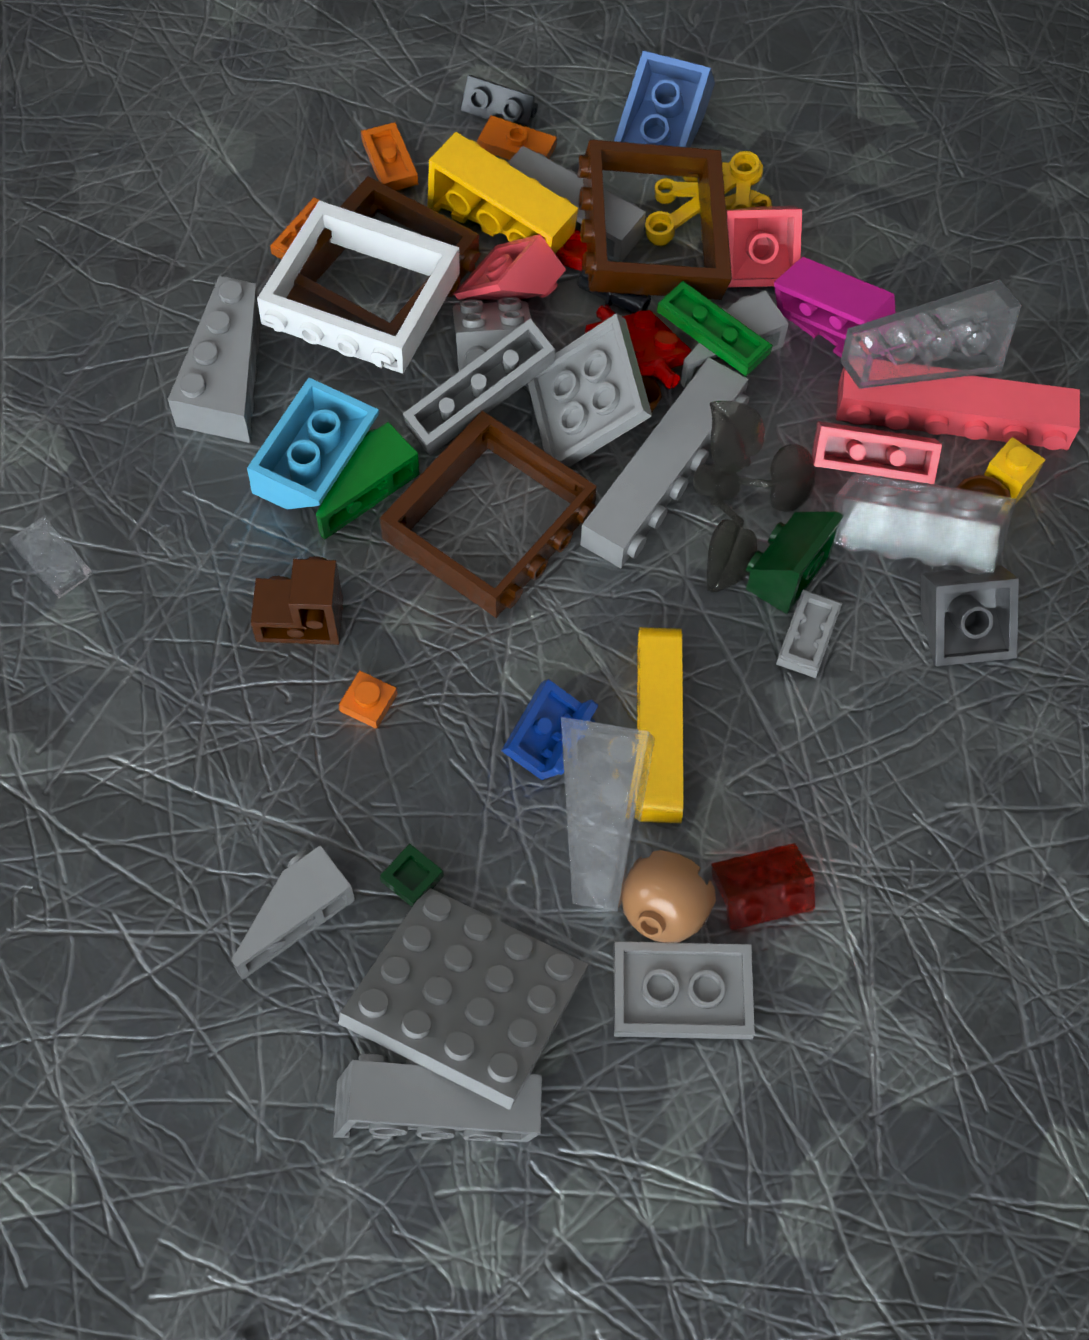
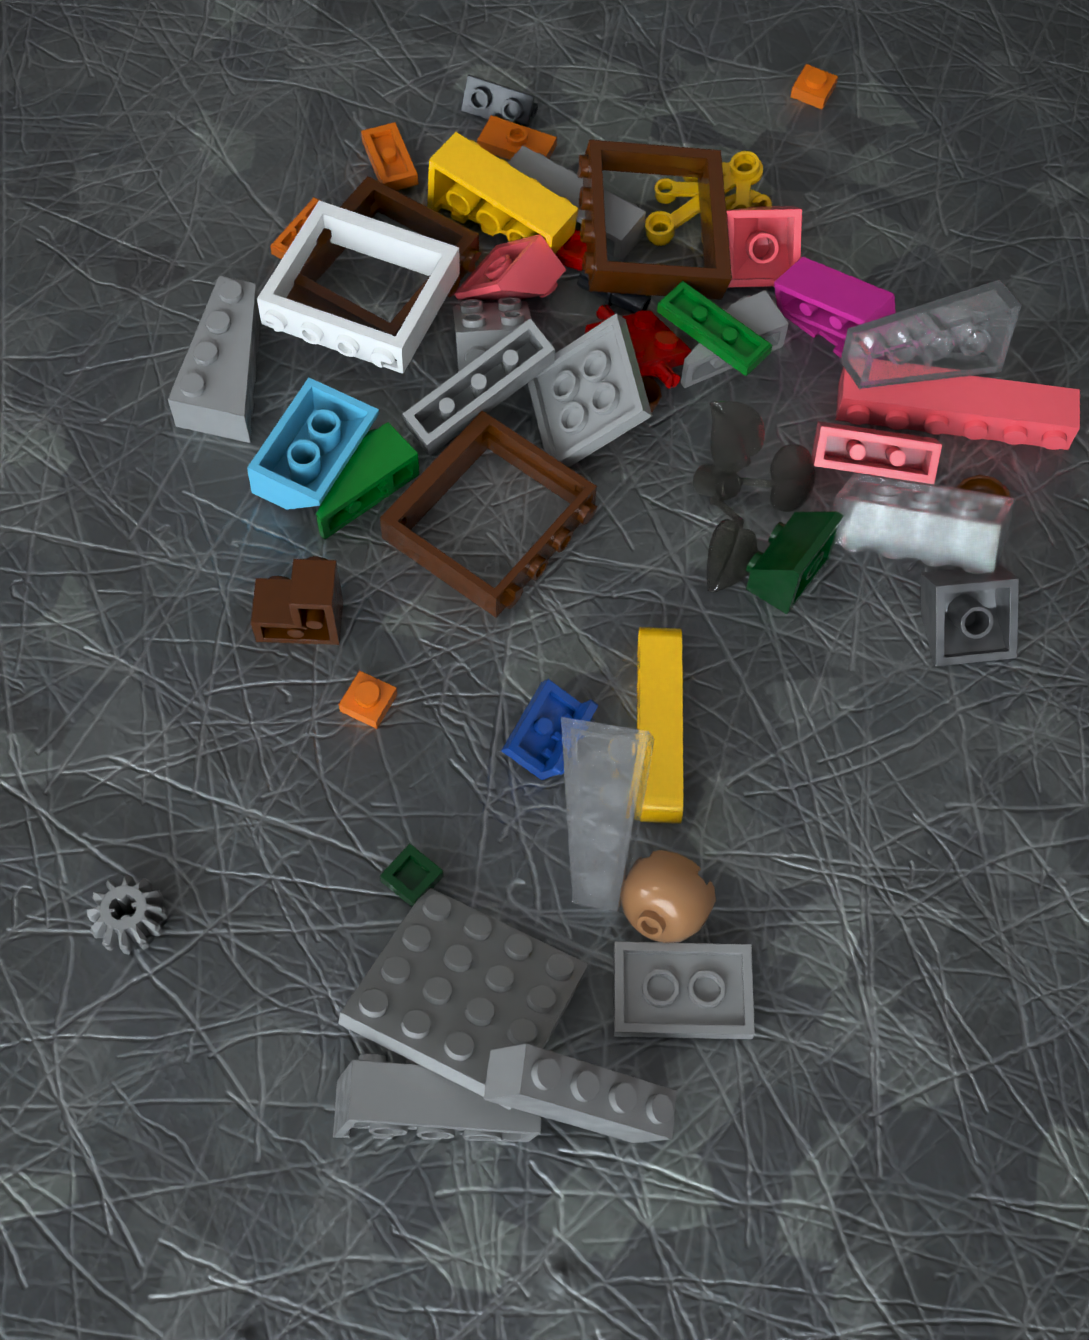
clear slope [10,516,93,599] -> none
light grey slope [231,845,355,980] -> none
light grey brick [580,357,749,568] -> none
medium blue slope [614,51,715,148] -> none
clear red bracket [711,843,815,930] -> none
light grey plate [776,589,842,678] -> none
yellow brick [984,437,1046,508] -> none
none -> light grey gear [87,874,168,955]
none -> light grey brick [483,1043,677,1143]
none -> orange plate [790,64,838,109]

